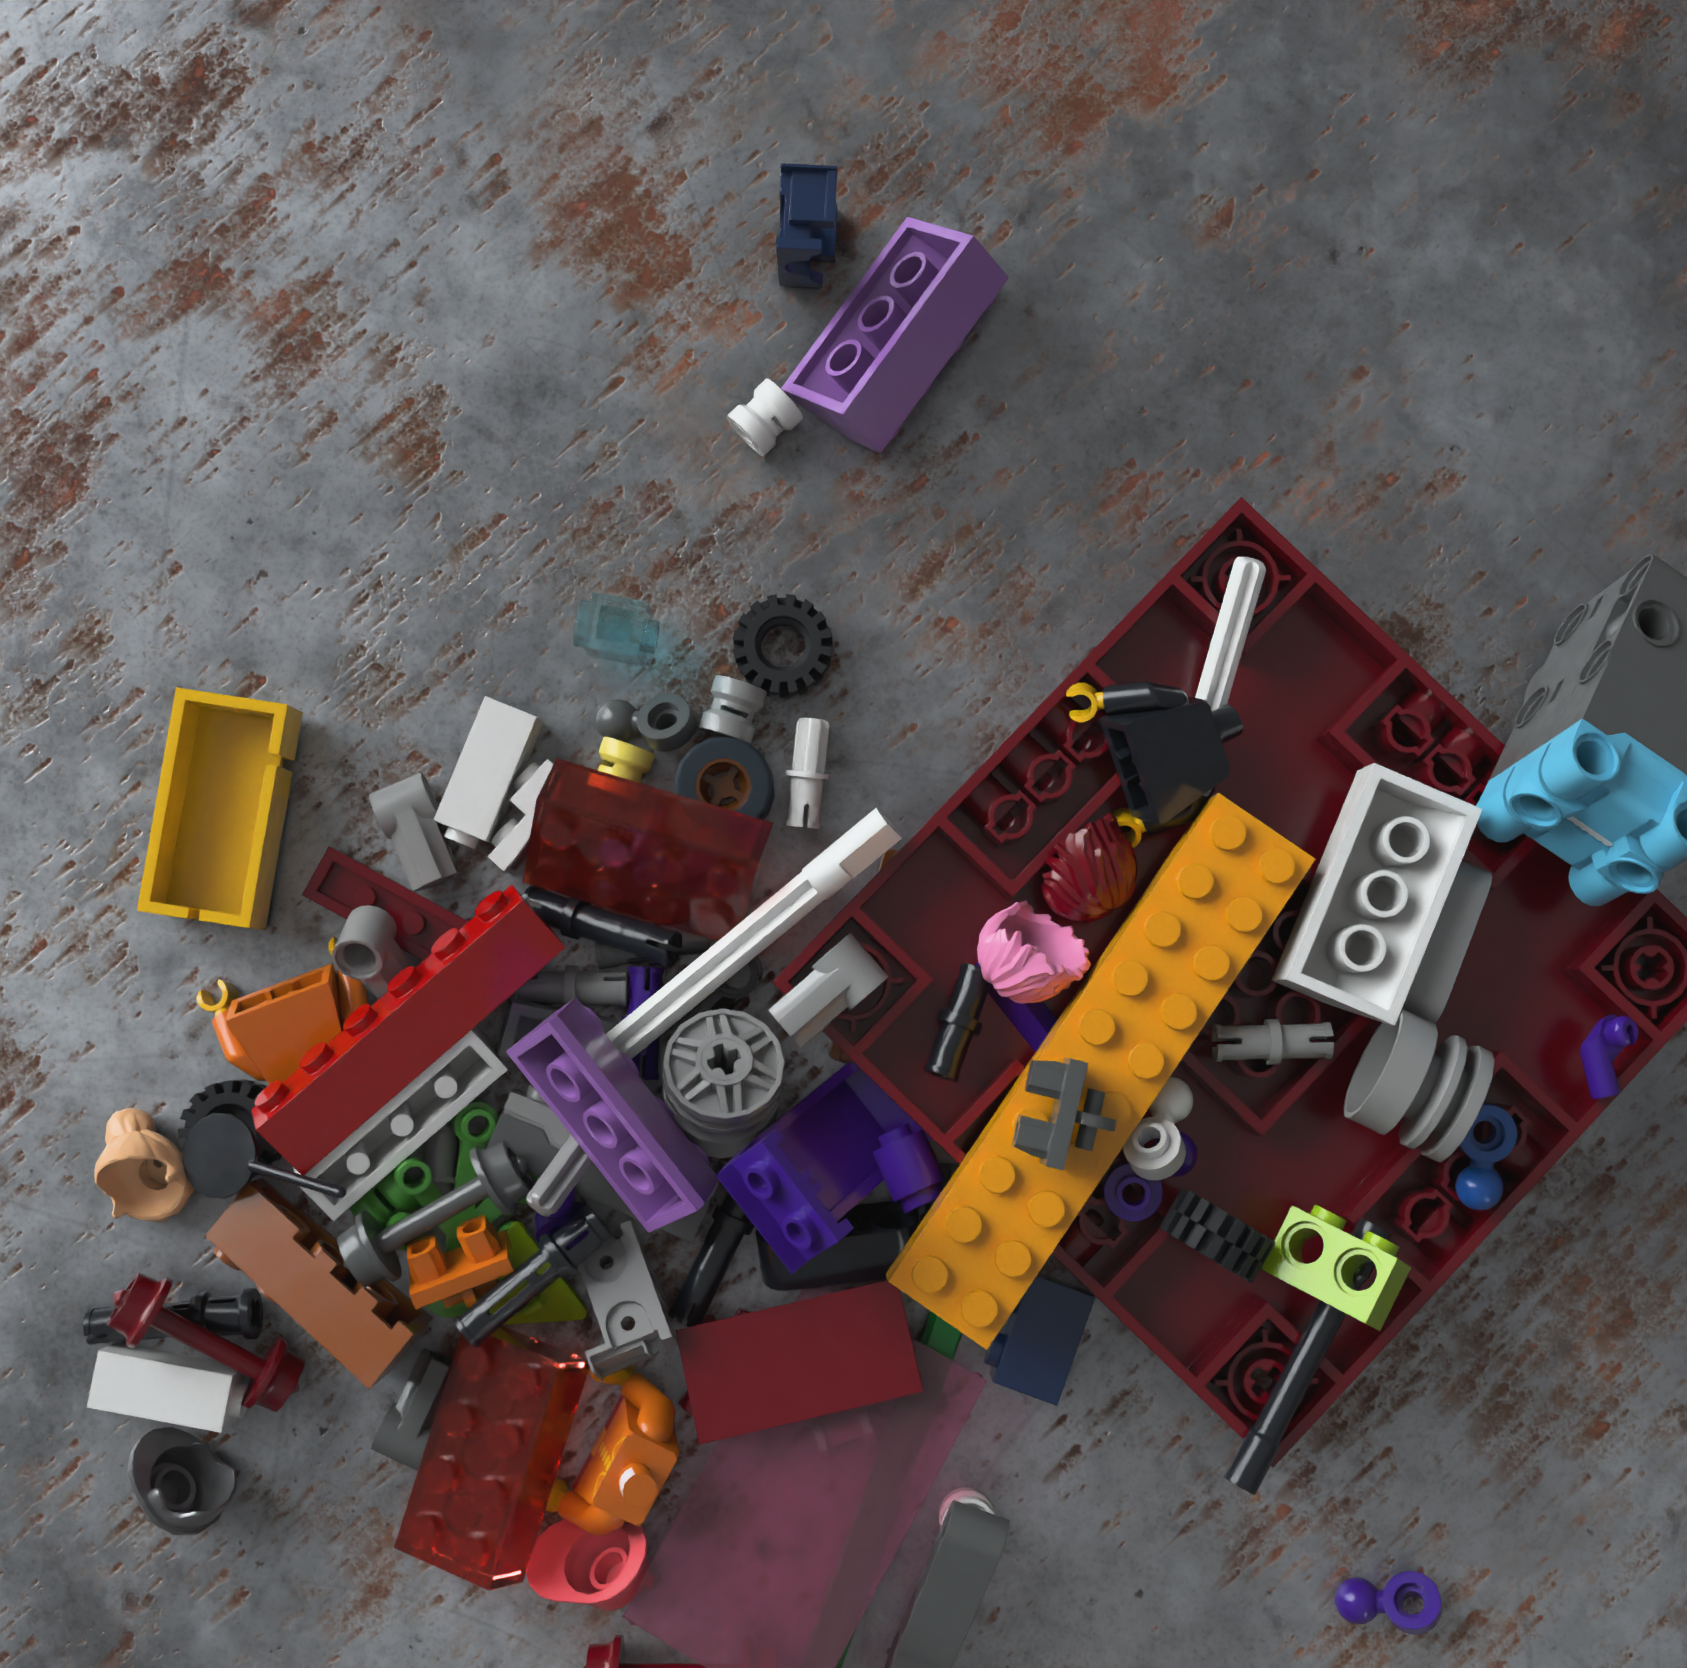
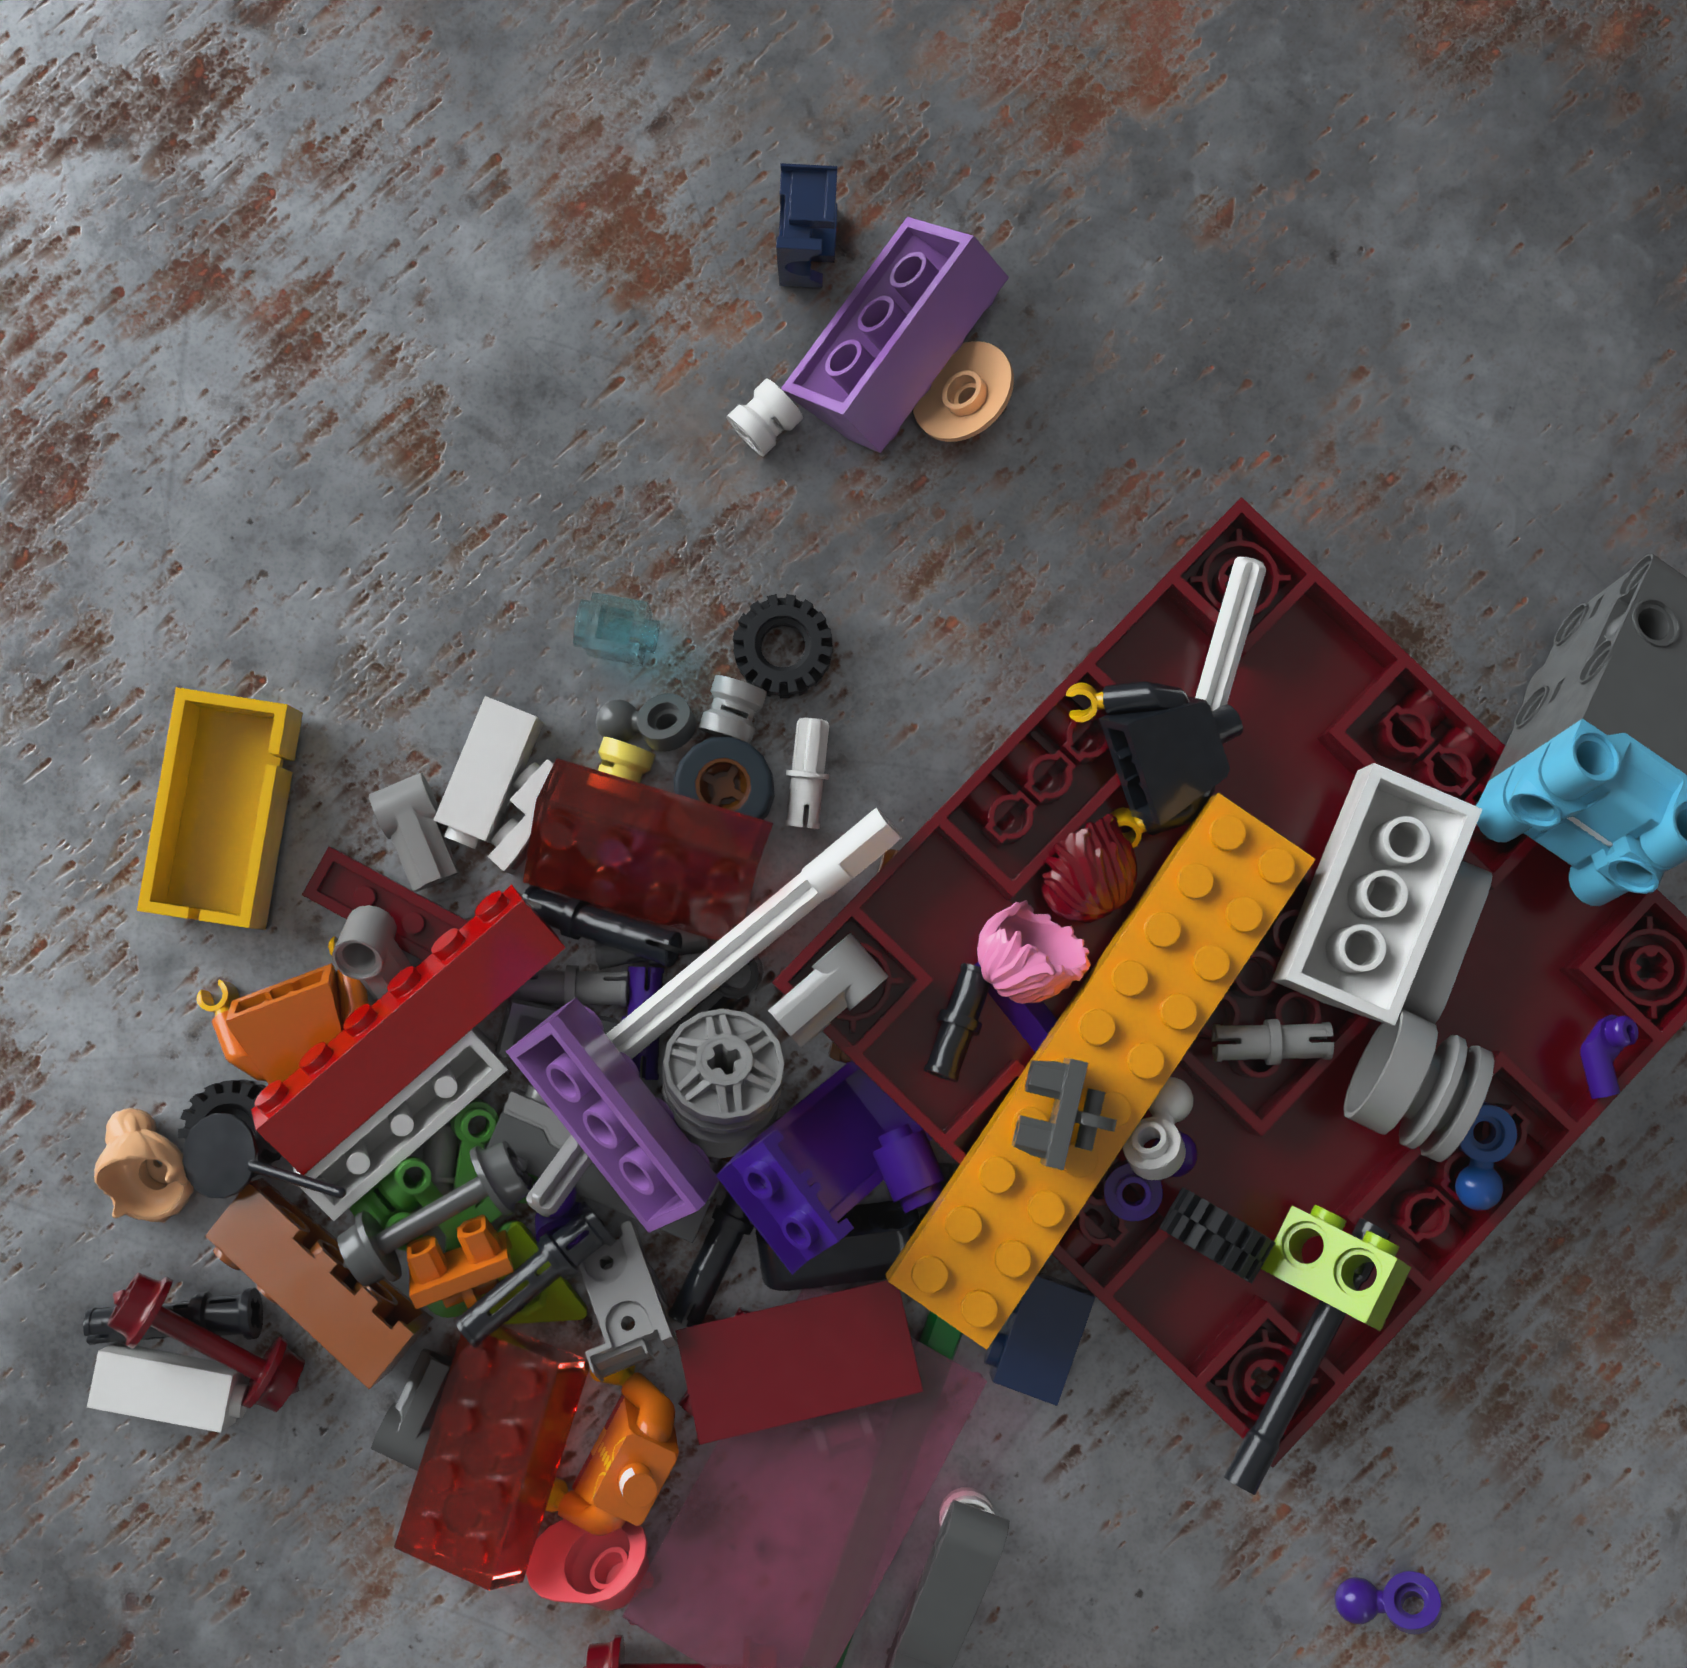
flat silver piece [128,1426,237,1535] -> none
none -> light nougat dish [913,341,1014,442]

